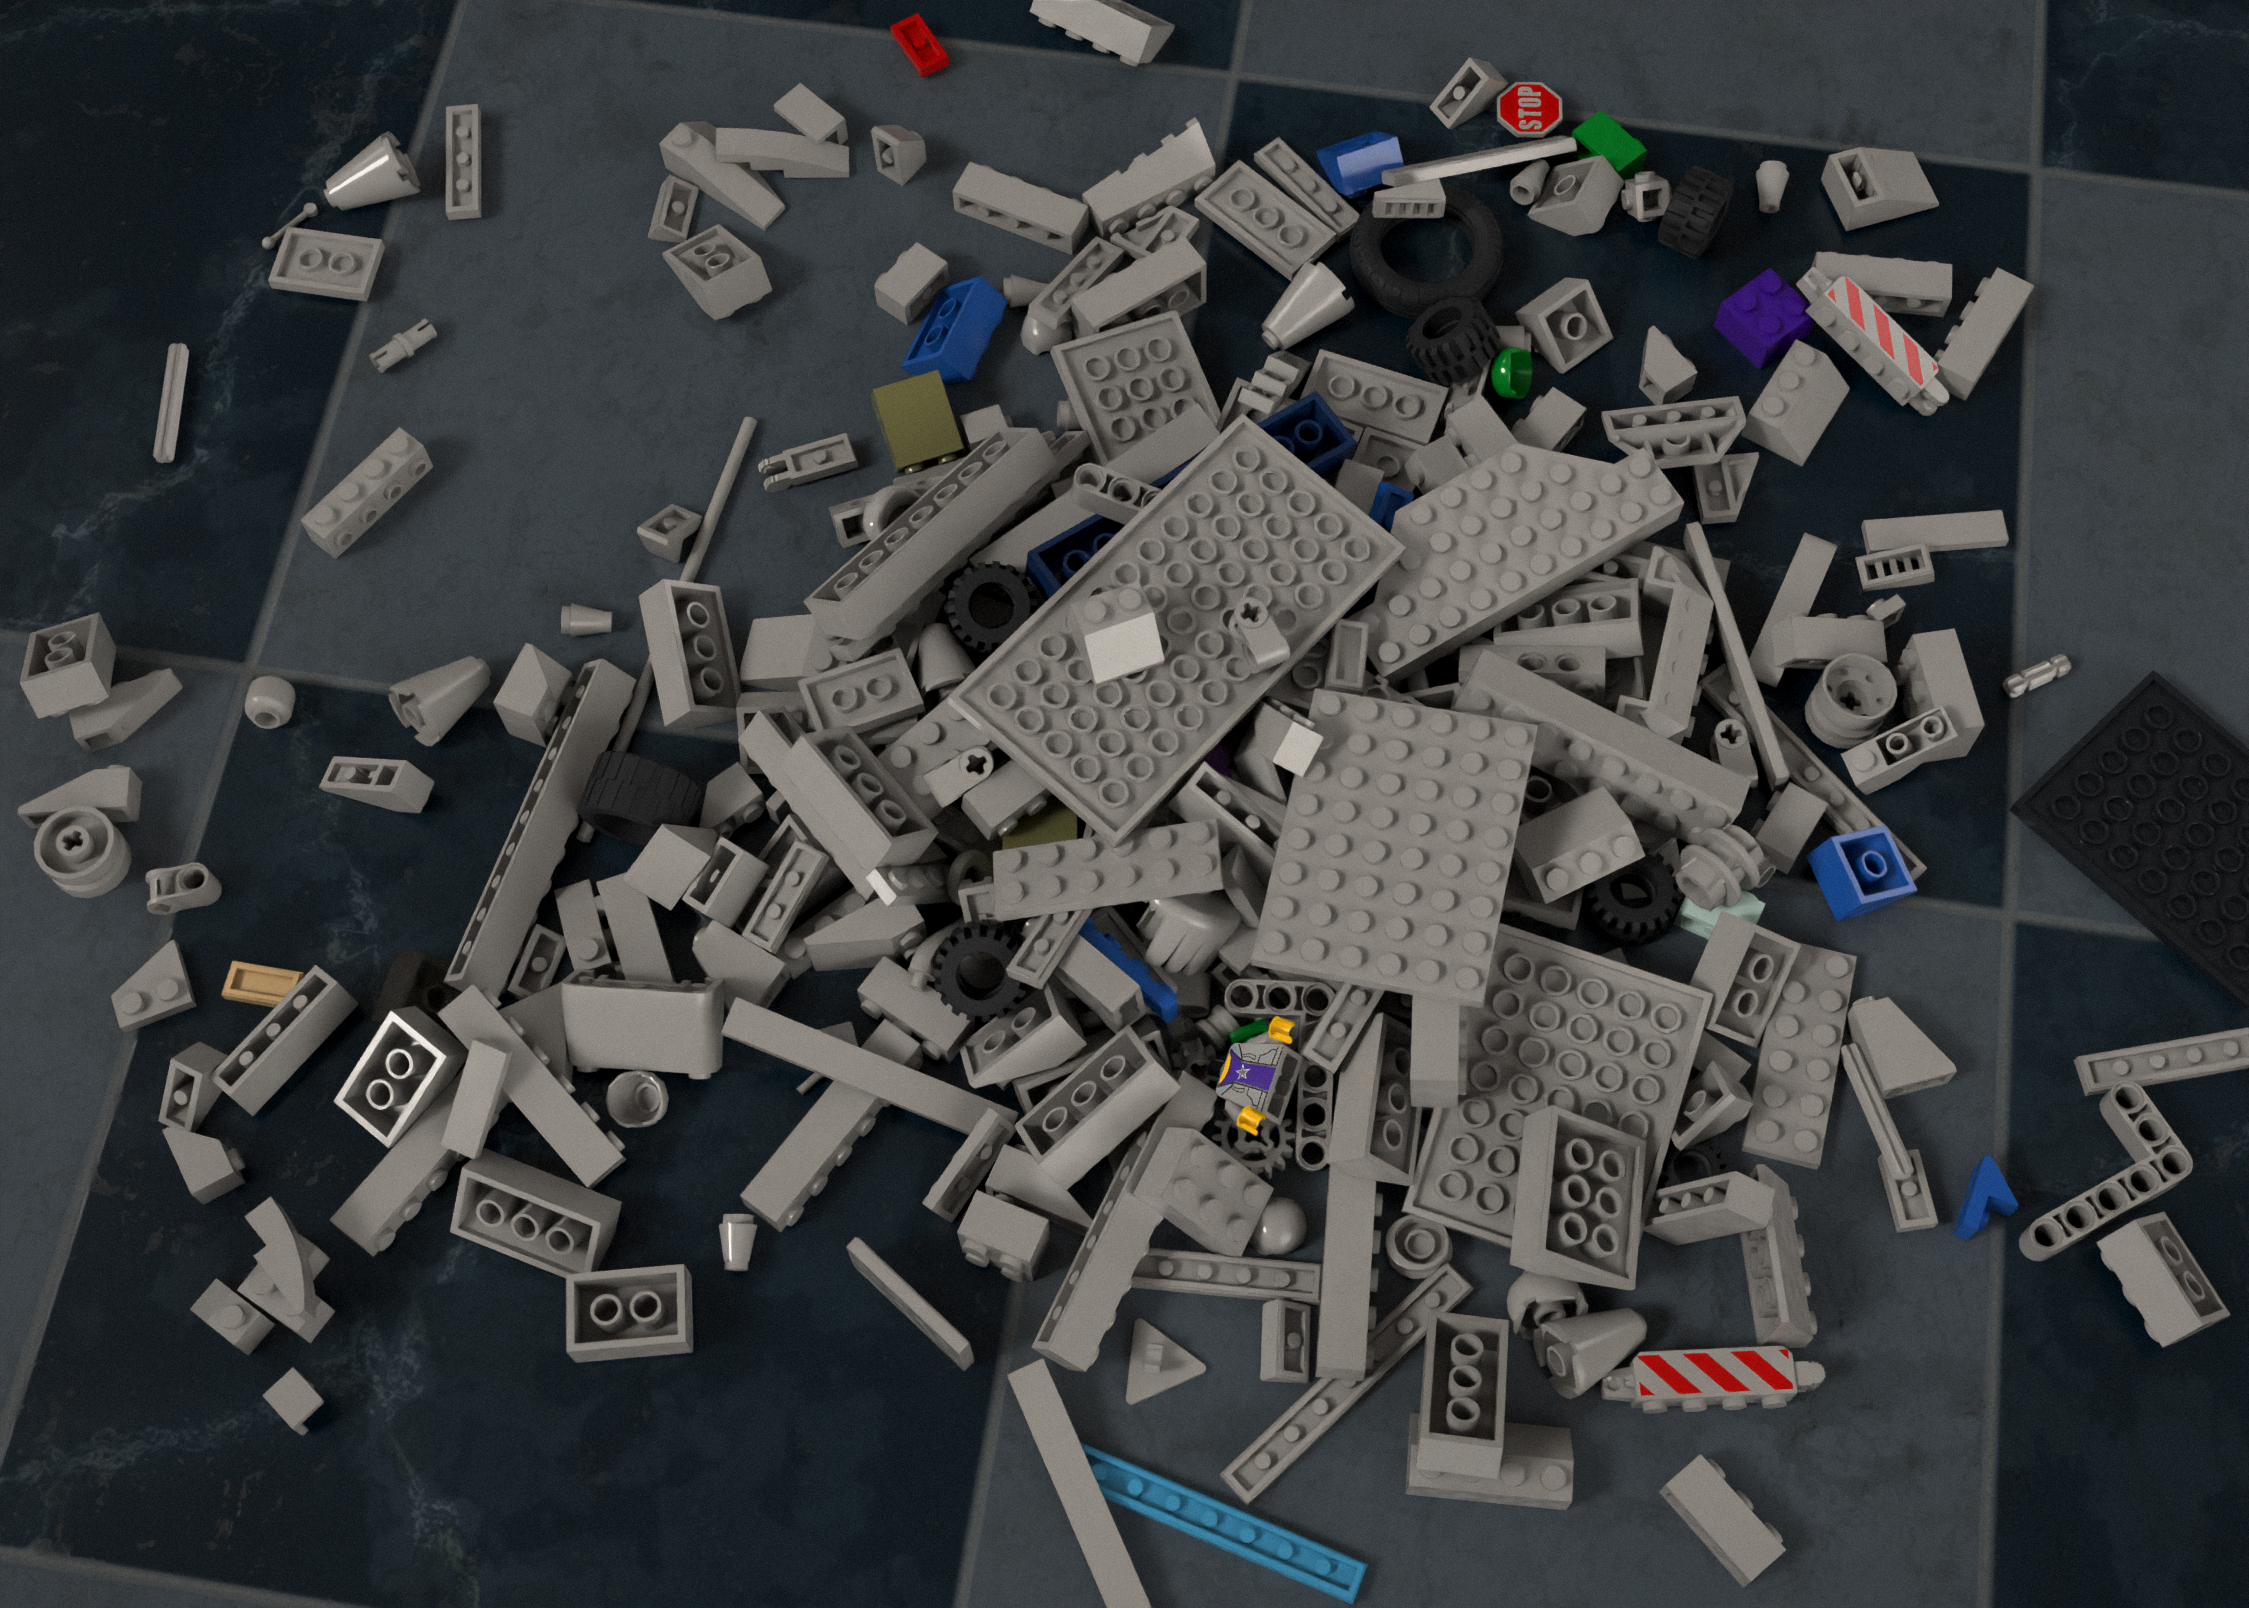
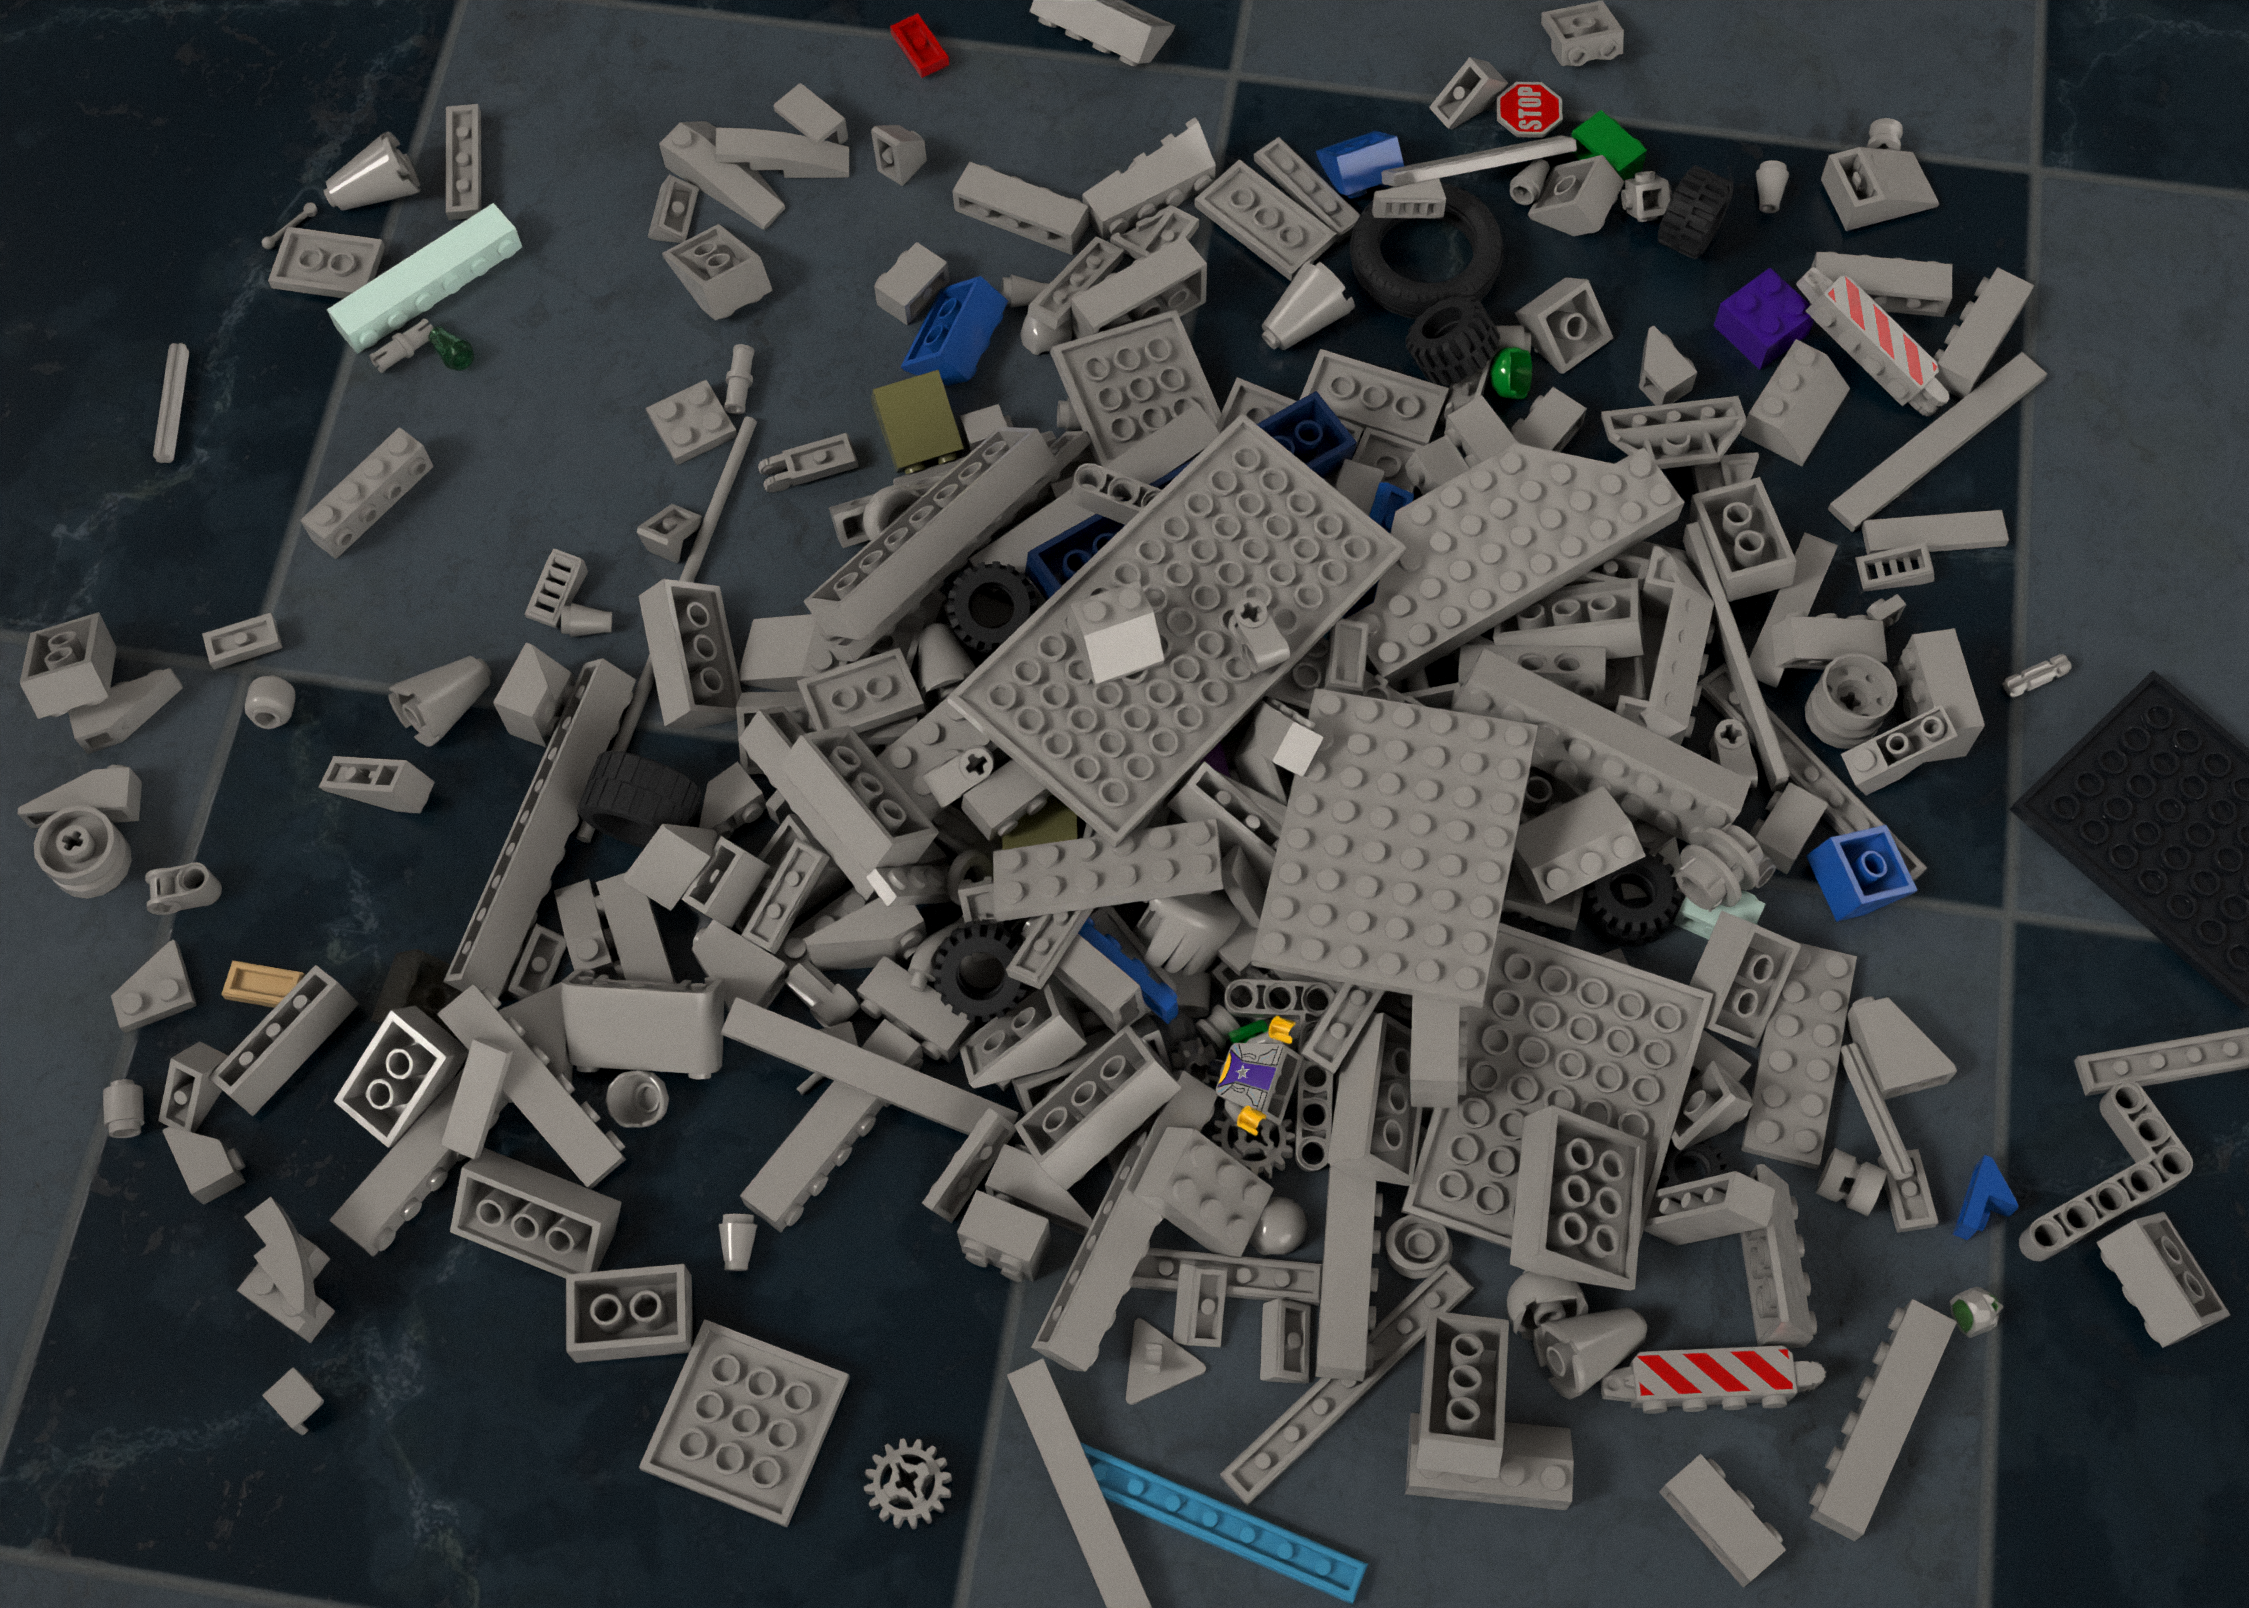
light grey slope [190,1278,275,1356] -> none
light grey tile [846,1237,974,1371] -> none
light grey slope [1237,350,1313,414] -> none
none -> light grey brick [103,1079,144,1138]
none -> light grey plate [202,613,283,669]
none -> light aqua brick [327,203,523,354]
none -> clear green cone [428,326,474,371]
none -> light grey slope [525,549,588,629]
none -> light grey plate [639,1319,850,1527]
none -> light grey plate [646,380,737,465]
none -> light grey pin [724,344,755,414]
none -> light grey piece [784,960,860,1028]
none -> light grey gear [864,1438,952,1529]
none -> light grey slope [1173,1264,1228,1347]
none -> light grey plate [1541,0,1624,66]
none -> light grey brick [1689,477,1797,602]
none -> light grey brick [1809,1299,1957,1541]
none -> light grey wheel [1815,1148,1887,1216]
none -> light grey tile [1828,352,2047,533]
none -> light grey wheel [1867,118,1903,151]
none -> light grey rock [1950,1287,2003,1338]

